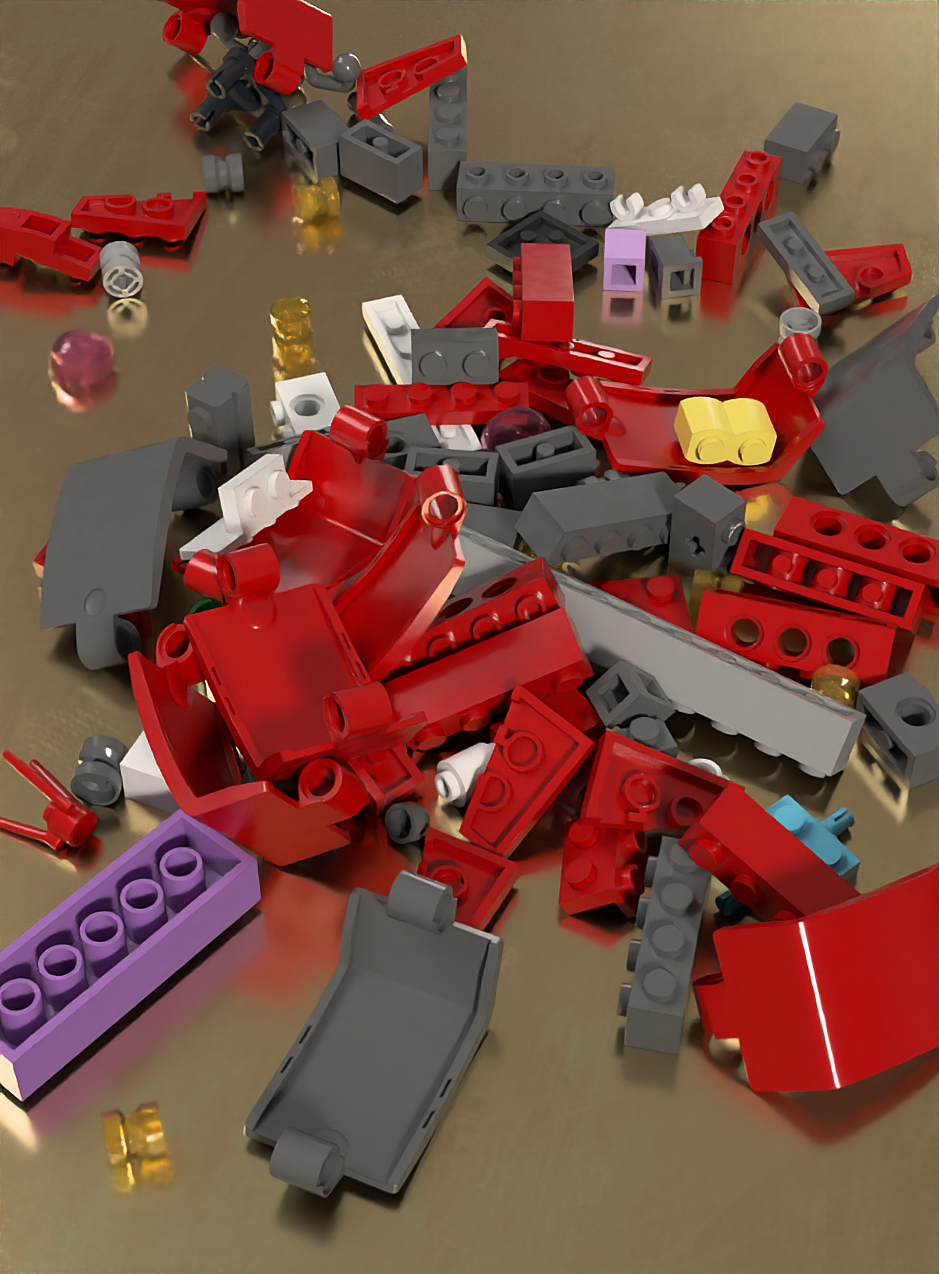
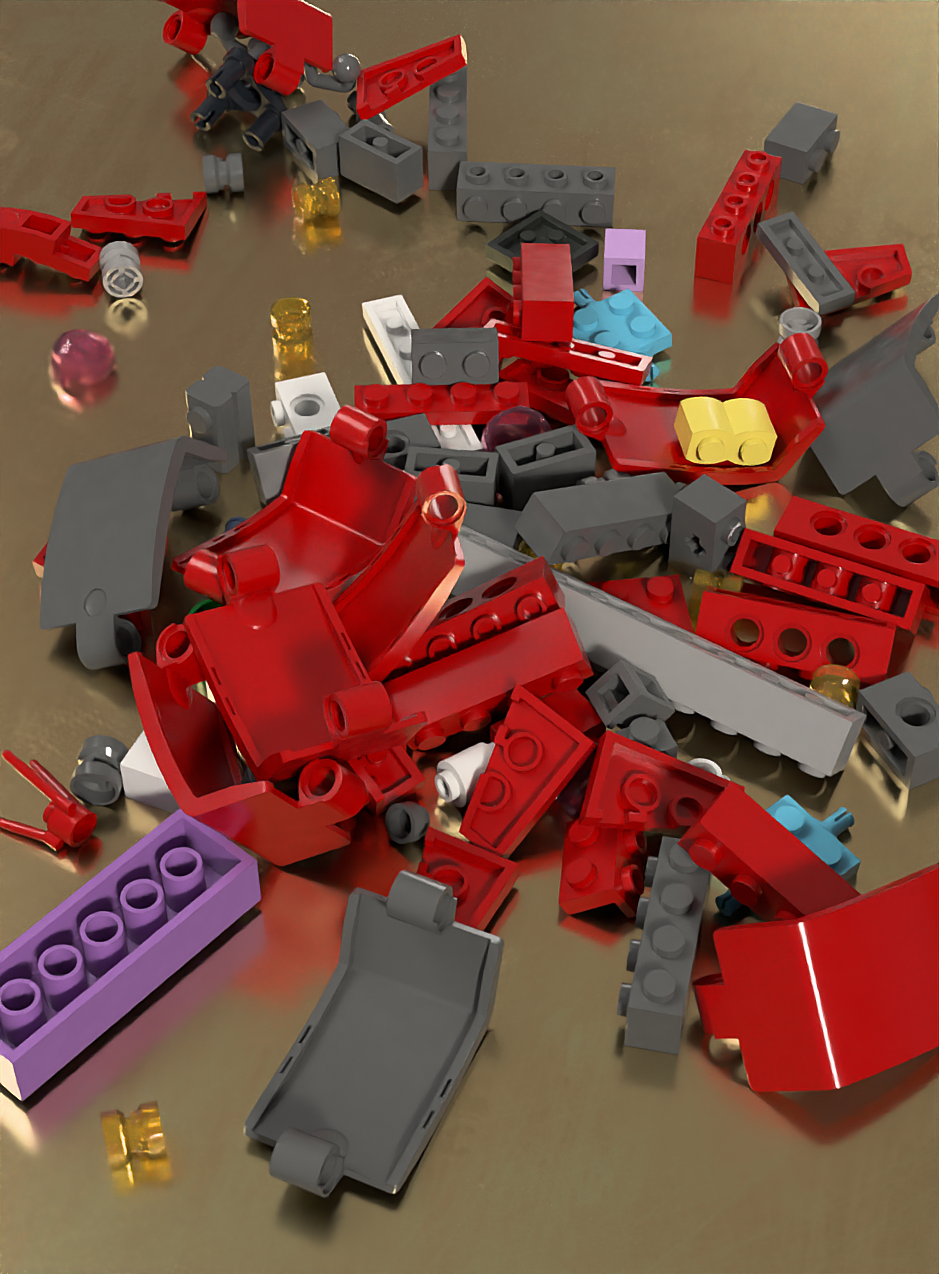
white bracket [179,454,313,560] -> none
white plate [607,183,724,236] -> none
dark grey brick [649,234,703,299] -> none
none -> medium azure plate [573,288,672,381]

